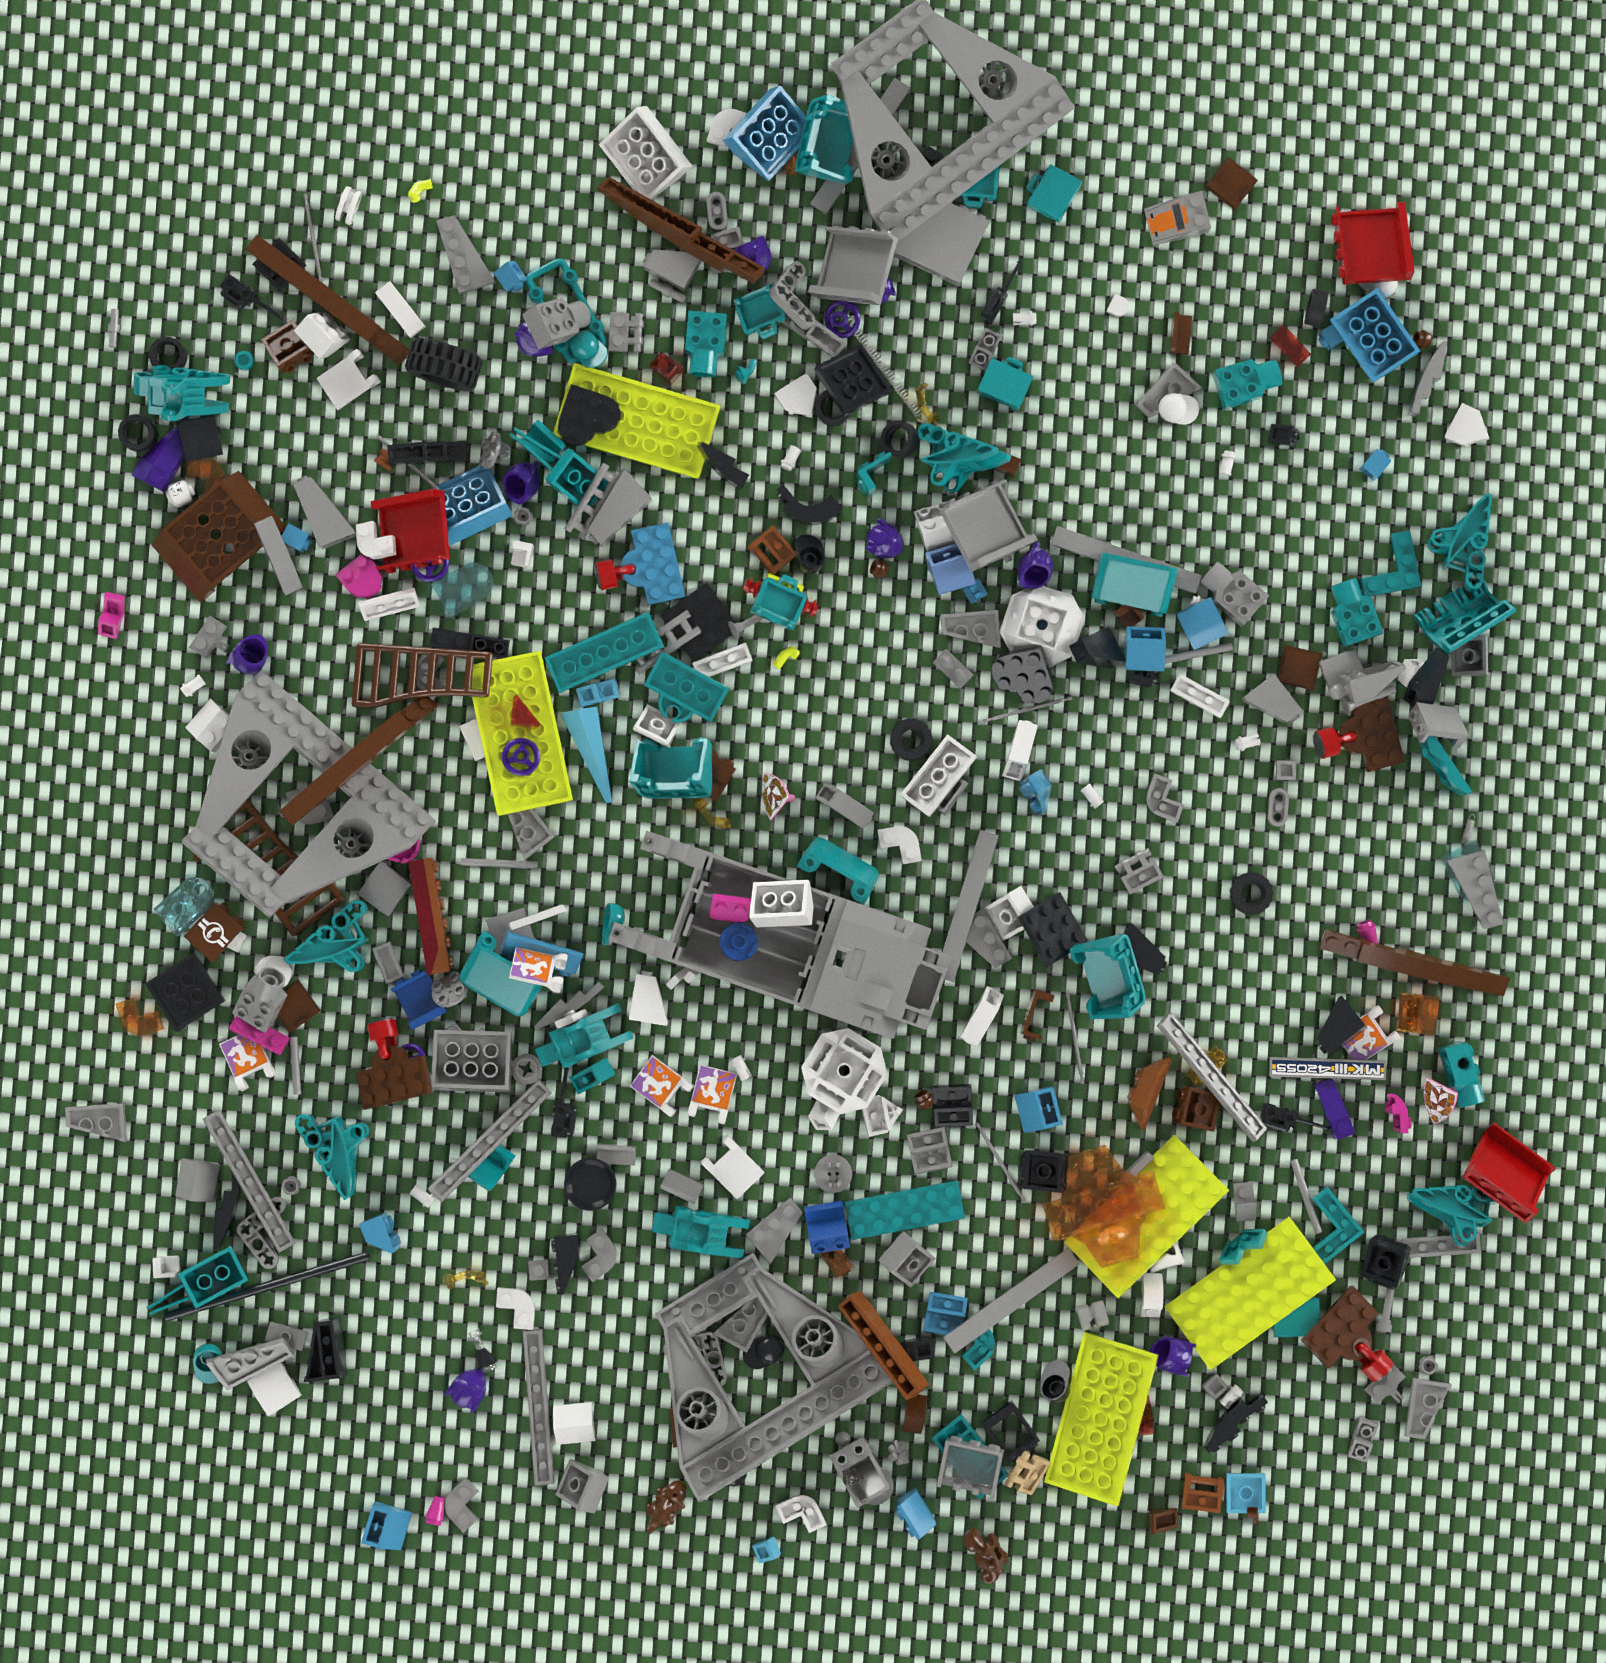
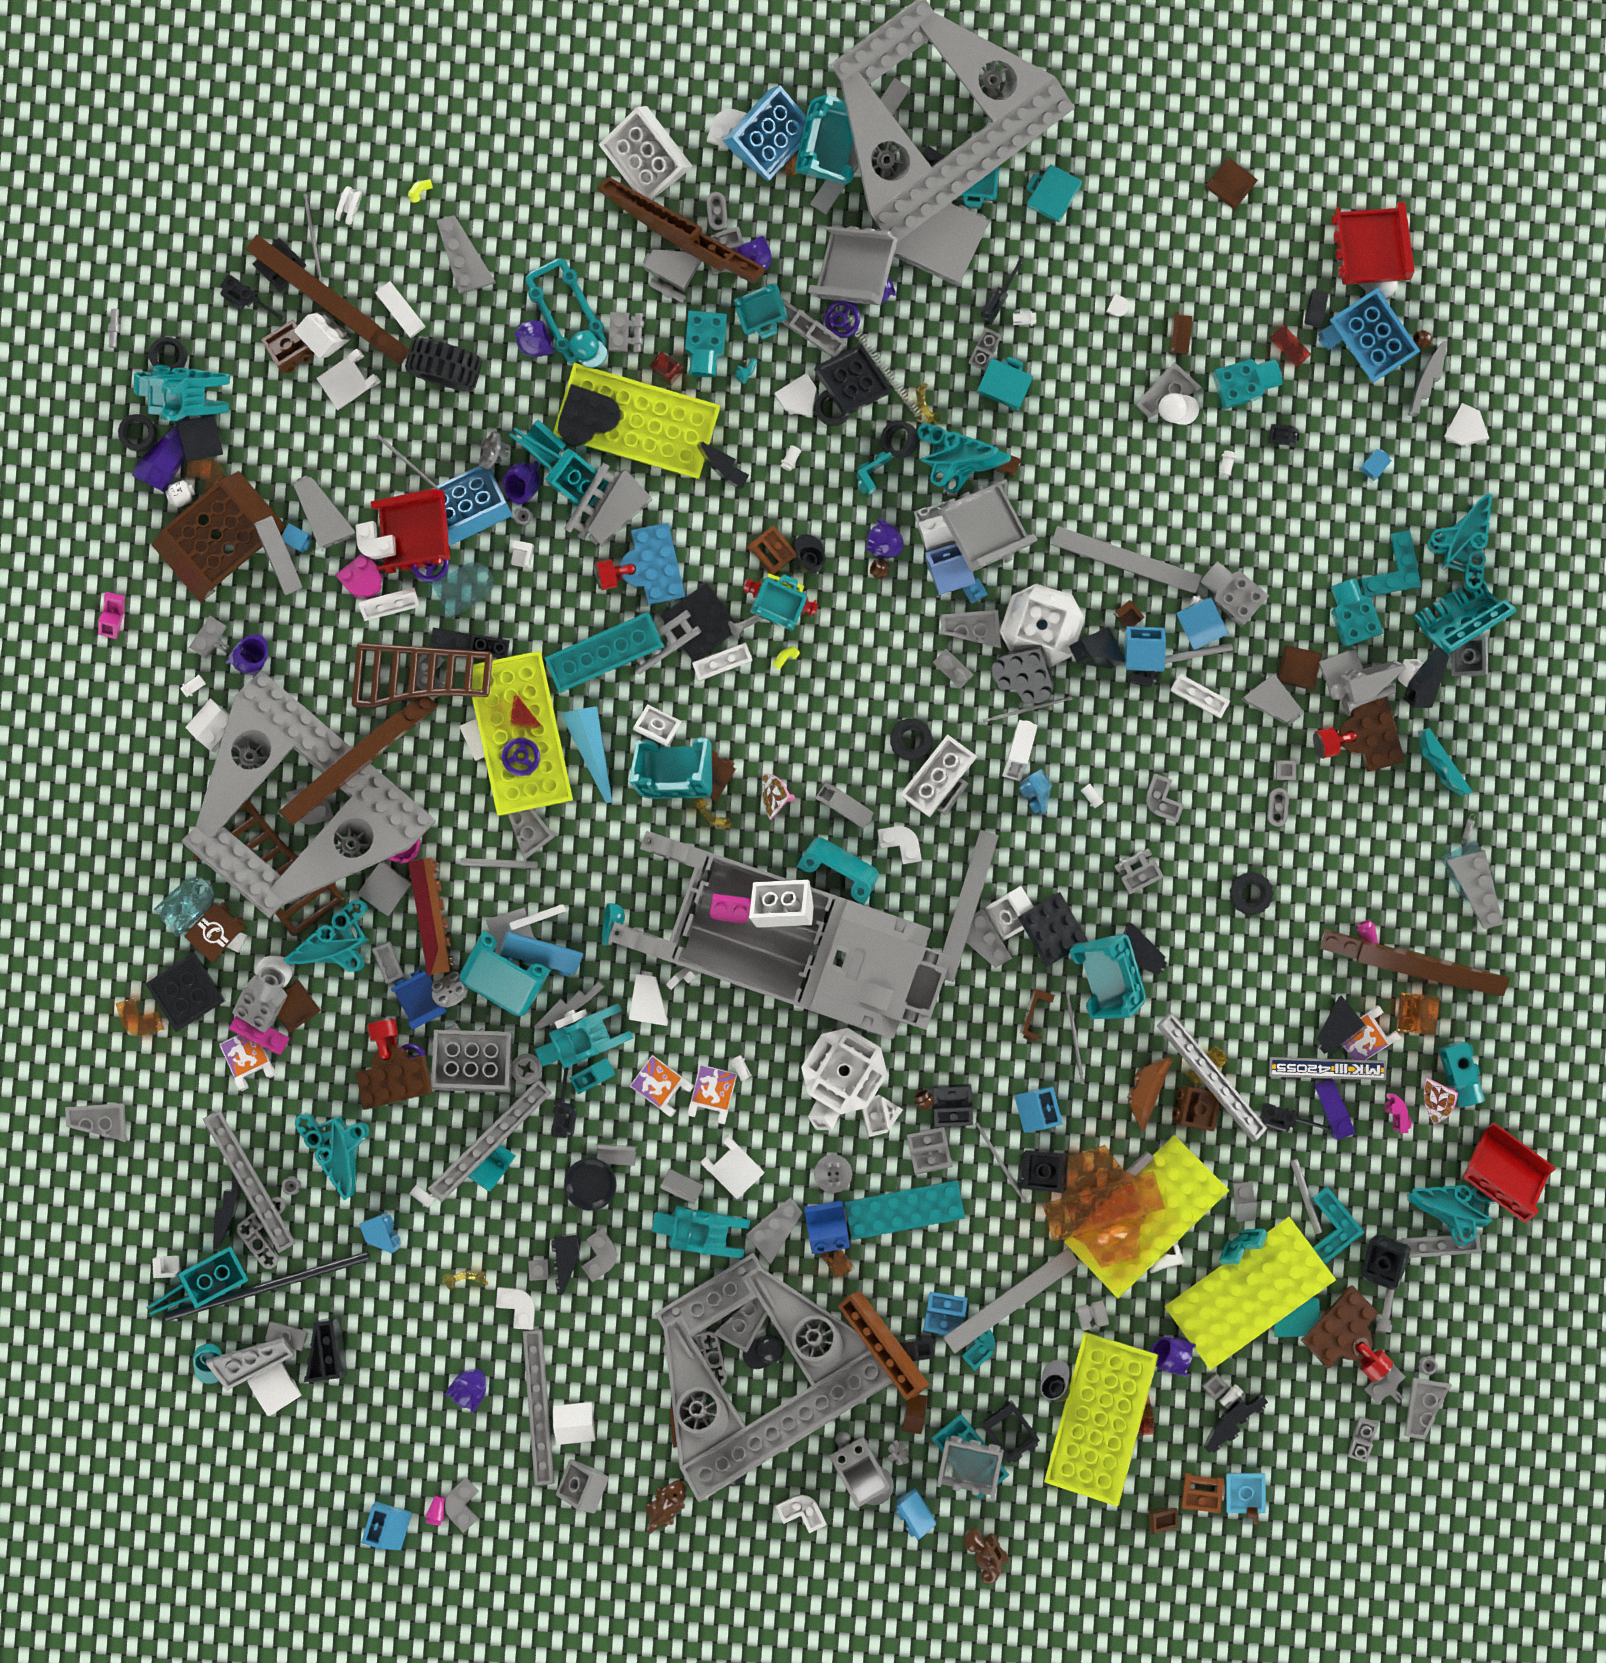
light grey slope [175,1158,220,1202] -> none
teal tile [234,351,254,371] -> none
light grey bar [290,1037,301,1095] -> none
dark orange wheel [374,448,391,471] -> none
black slope [387,441,468,465] -> none
piece [468,1329,498,1374] -> none
dark azure brick [494,261,528,292] -> none
flag [509,947,568,993] -> none
light grey brick [522,298,590,349] -> none
medium azure slope [576,678,621,707] -> none
teal plate [644,651,730,723] -> none
blue tile [720,923,758,961] -> none
medium azure slope [752,1537,781,1564] -> none
light grey beam [769,261,815,330] -> none
black arch [777,484,843,525] -> none
clear smoke bar [843,1468,868,1503] -> none
light grey slope [879,1231,936,1287] -> none
white slope [961,986,1004,1046] -> none
tan plate [1005,1451,1051,1495] -> none
dark purple helmet [1017,542,1054,589] -> none
teal windscreen [1091,552,1178,617] -> none
white brick [1140,1273,1163,1318] -> none
light grey slope [1144,191,1211,246] -> none
white pin [1235,733,1260,751] -> none
light grey panel [1408,702,1468,748] -> none

